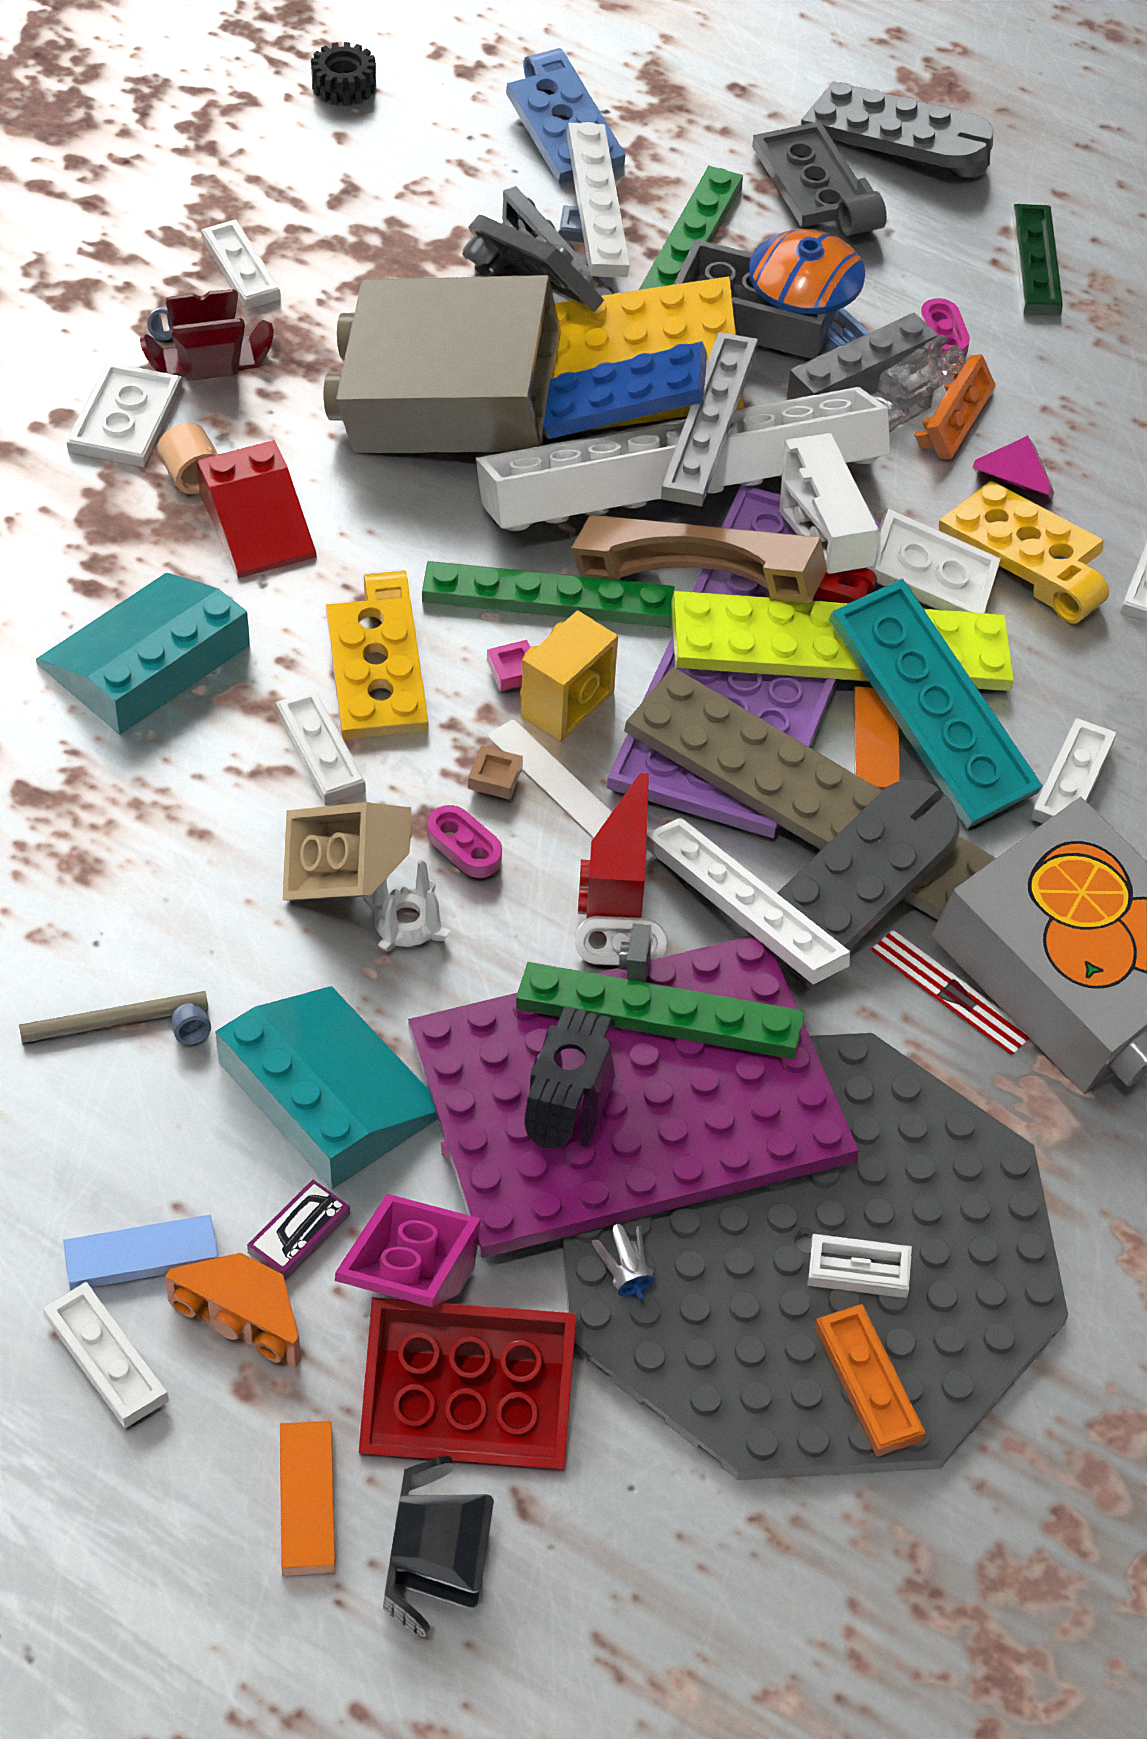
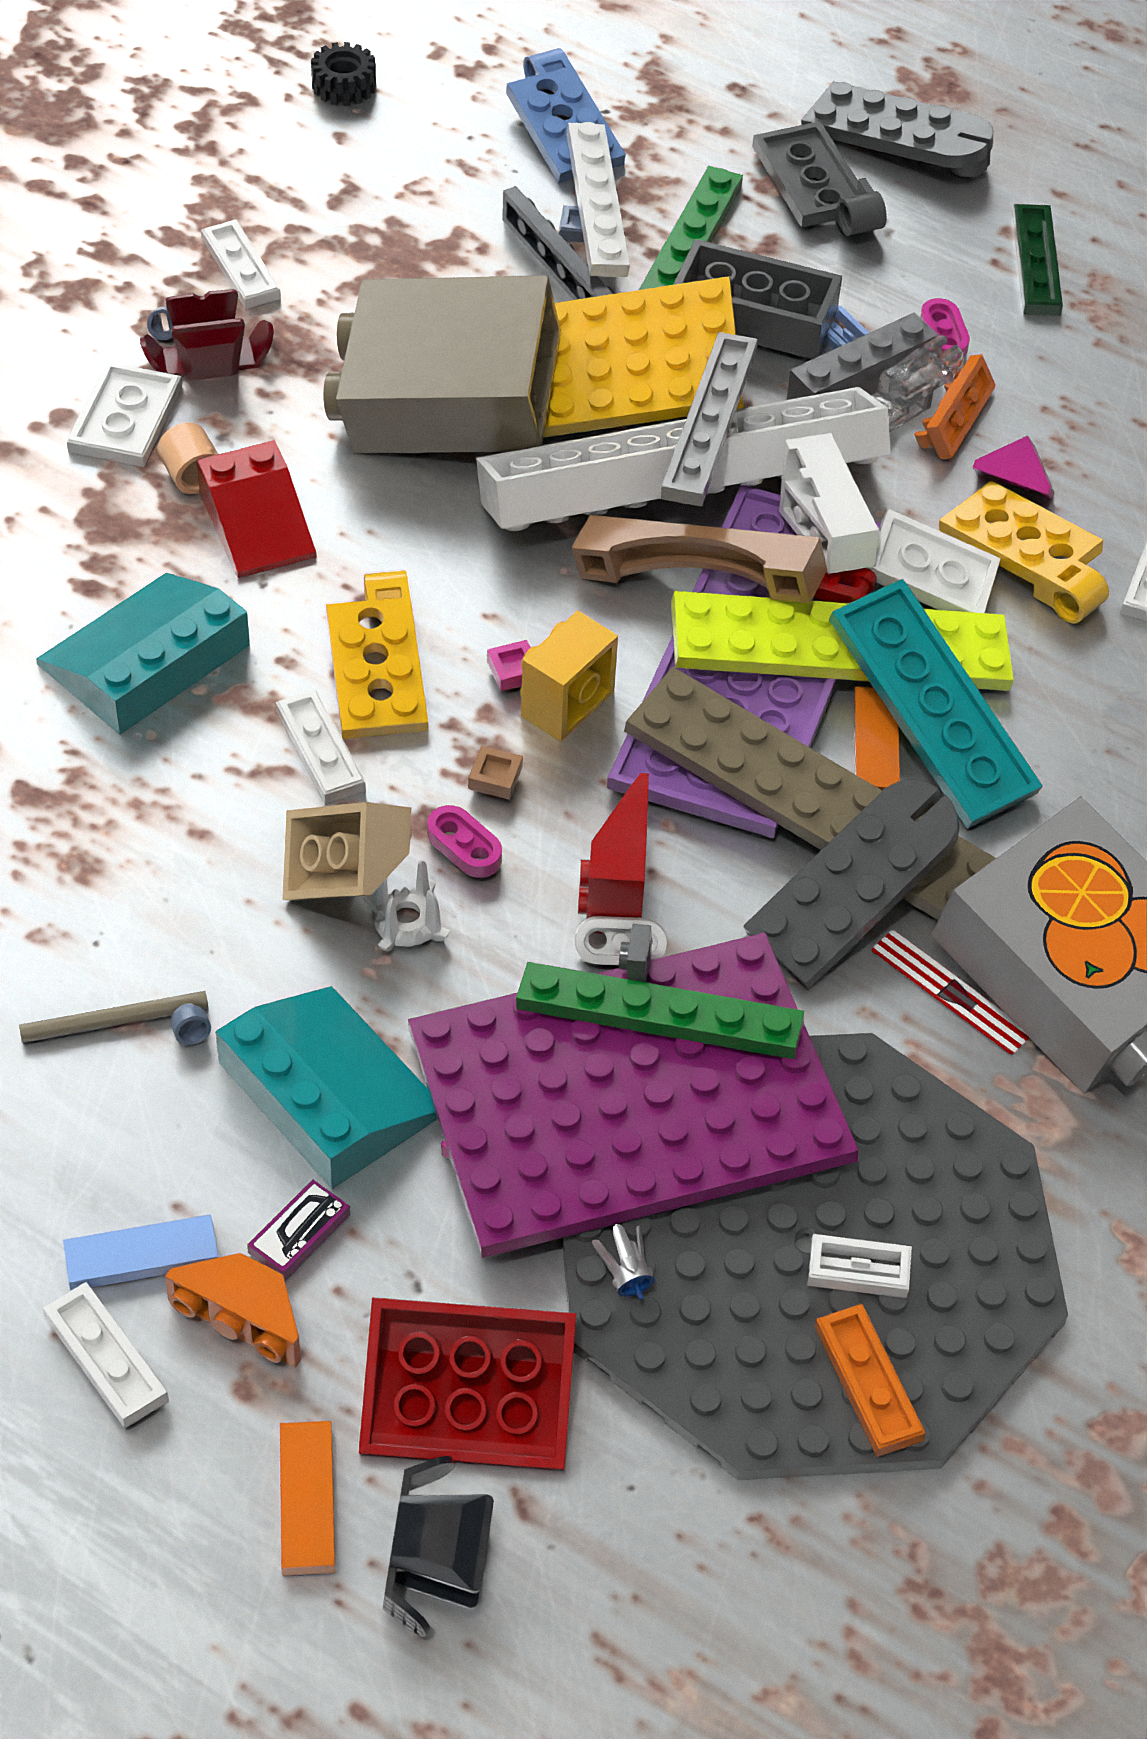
dark pink slope [334,1194,481,1307] -> none
green plate [422,561,675,628] -> none
dark grey plate [462,214,605,312] -> none
white sticker [488,720,612,838] -> none
black piece [524,1006,616,1149] -> none
blue plate [543,341,707,439] -> none
white plate [646,818,850,984] -> none
dish [749,229,865,314] -> none
white plate [1031,718,1117,824] -> none

